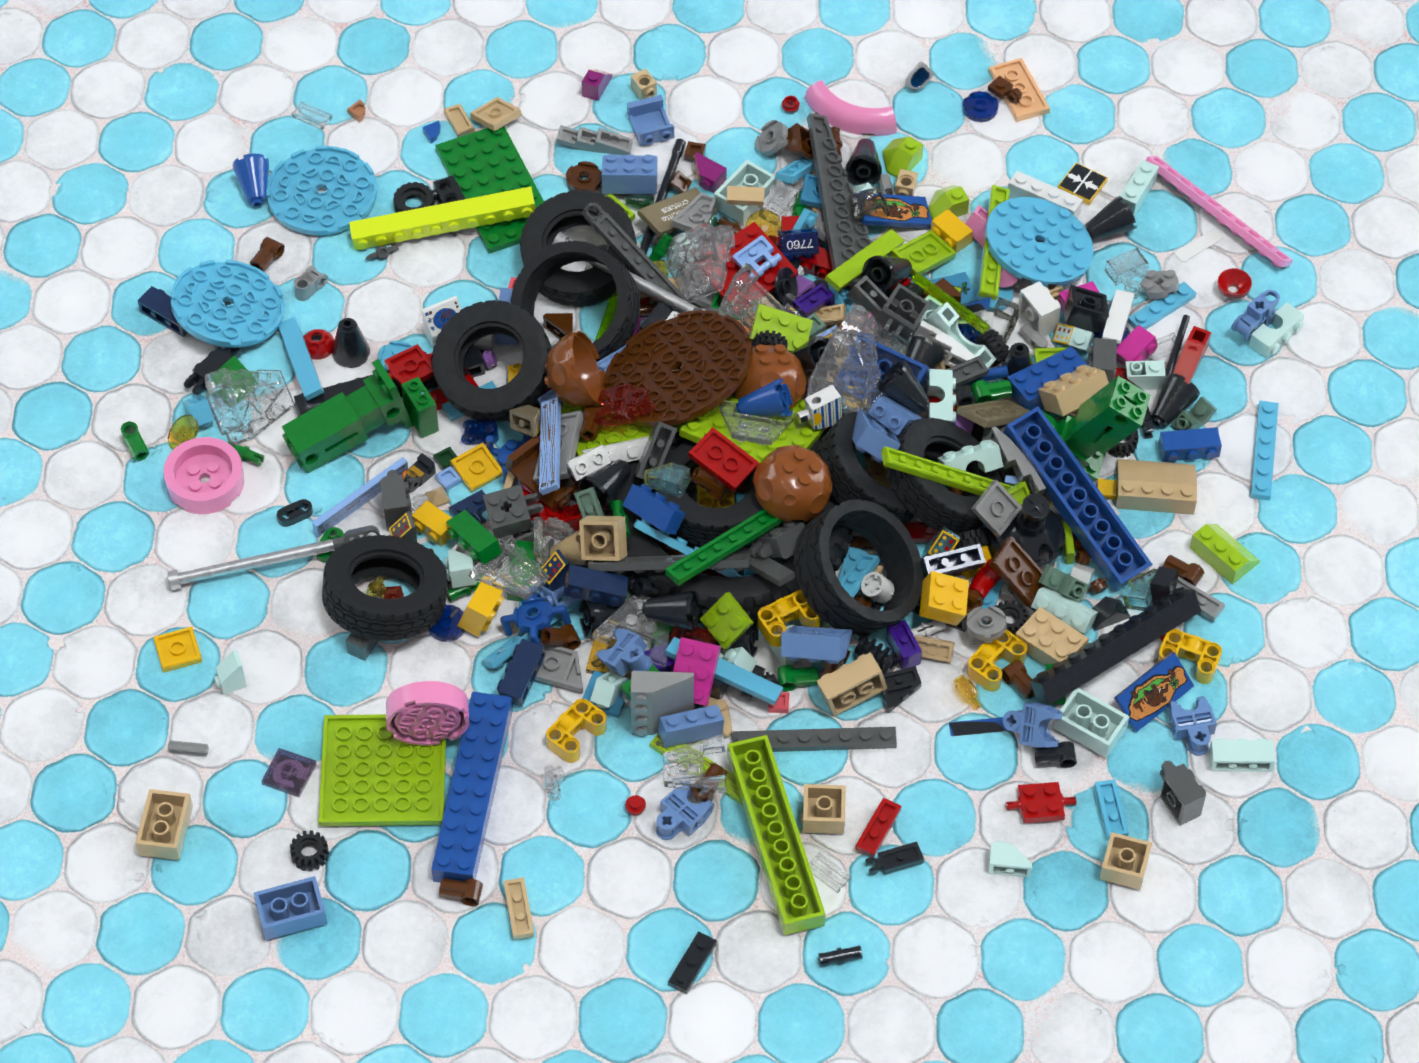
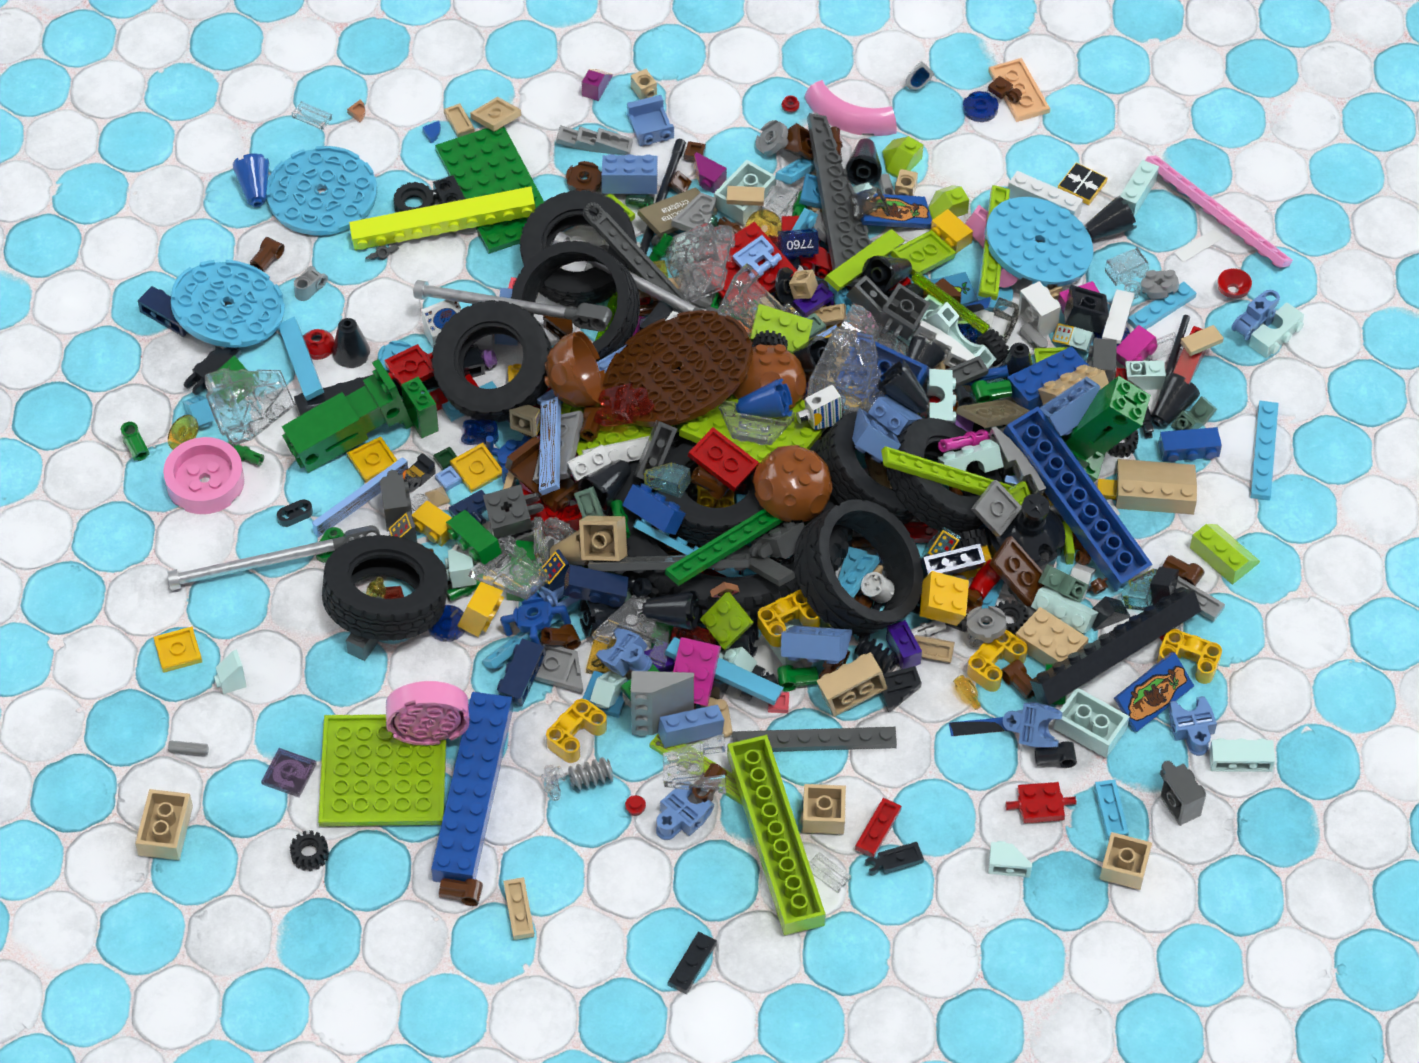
medium blue brick [253,876,328,940] -> none
black pin [818,945,863,967] -> none
none -> yellow tile [347,436,398,483]
none -> flat silver piece [413,280,613,332]
none -> light grey piece [568,757,613,791]
none -> nougat tile [710,582,739,598]
none -> tan brick [789,270,818,299]
none -> dark pink pin [938,429,990,452]
none -> medium blue slope [1040,377,1100,436]
none -> tan tile [1180,325,1224,356]

